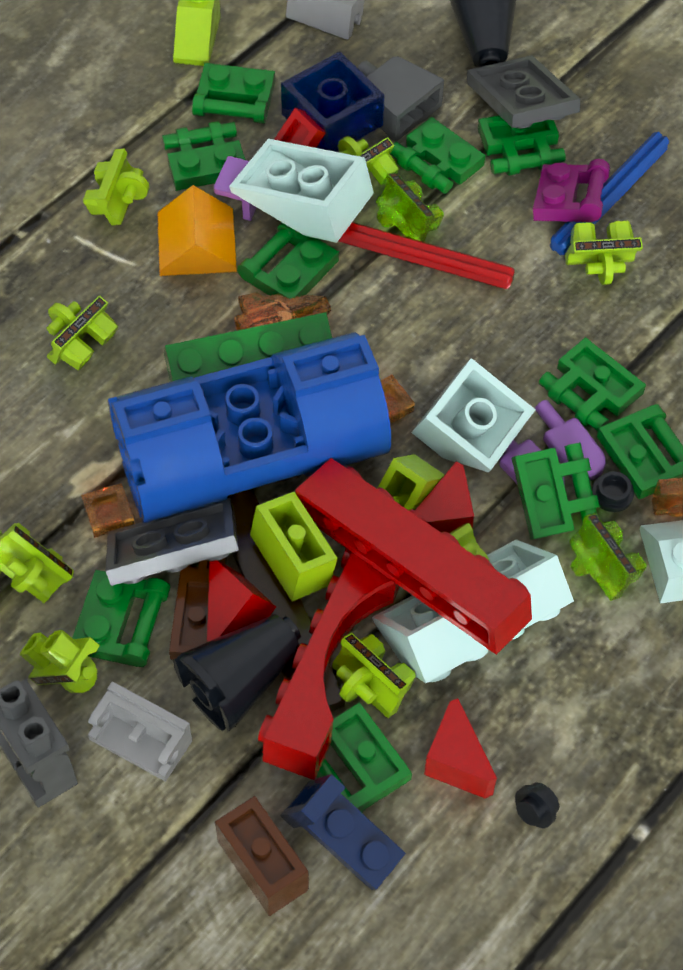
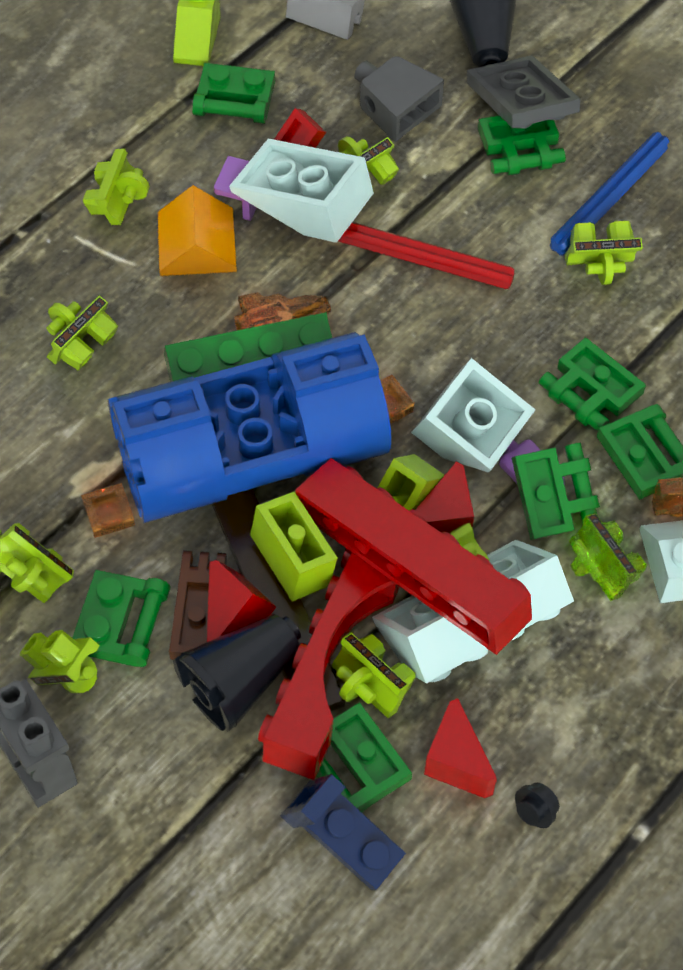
light grey hinge [88,681,192,782] -> none
dark grey plate [106,498,239,586] -> none
green plate [162,121,245,191] -> none
reddish brown panel [215,796,309,917] -> none
green plate [237,222,339,309] -> none
clear blue brick [281,51,384,152] -> none
clear neon green hips [376,172,444,242] -> none
green plate [390,117,486,194] -> none
magenta plate [533,159,610,222] -> none
medium lavender piece [535,400,606,481] -> none
black plate [592,471,634,512] -> none

